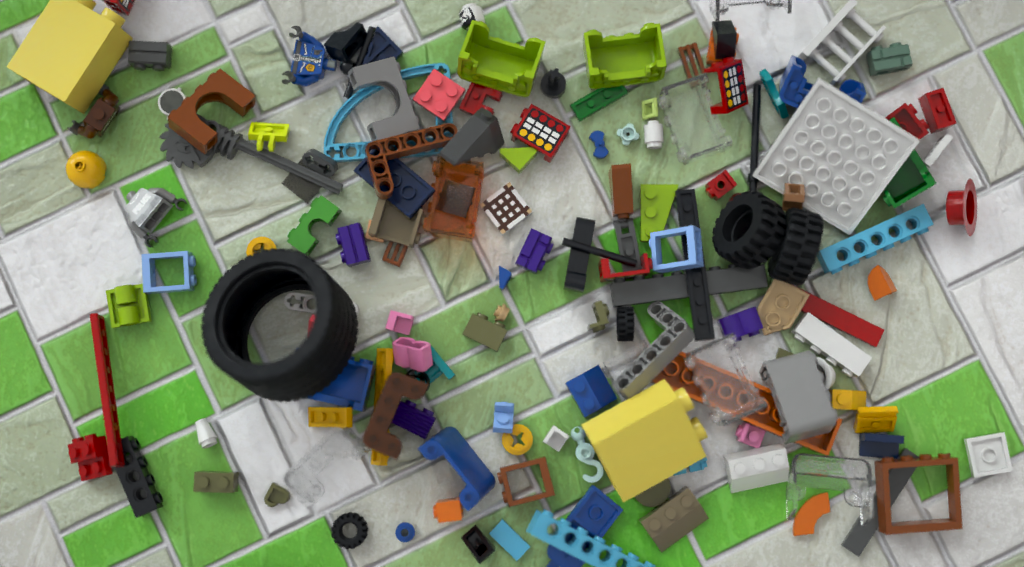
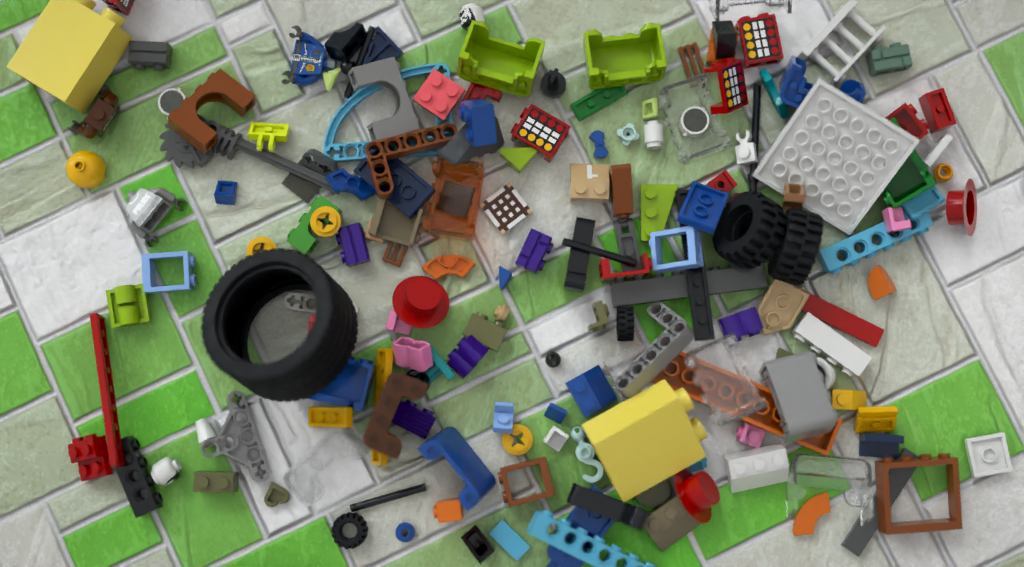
none -> white head [151,456,182,486]
none -> light grey beam [201,391,269,482]
none -> blue slope [214,180,237,205]
none -> yellow gear [310,206,341,237]
none -> yellowish green slope [323,67,341,91]
none -> blue tile [325,168,376,202]
none -> black bar [350,483,427,512]
none -> red hose [392,276,449,328]
none -> orange tile [422,255,476,281]
none -> dark purple brick [446,335,488,379]
none -> blue brick [458,98,497,147]
none -> blue slope [544,403,568,424]
none -> pearl dark grey hinge [545,352,561,368]
none -> black beam [567,483,649,531]
none -> tan slope [570,163,610,203]
none -> red hose [674,469,720,523]
none -> blue tile [676,181,729,235]
none -> piece [679,106,709,137]
none -> panel [734,13,784,69]
none -> white plate [735,130,758,166]
none -> bright pink panel [882,207,912,233]
none -> medium azure tile [900,185,945,221]
none -> light orange plate [933,163,953,182]

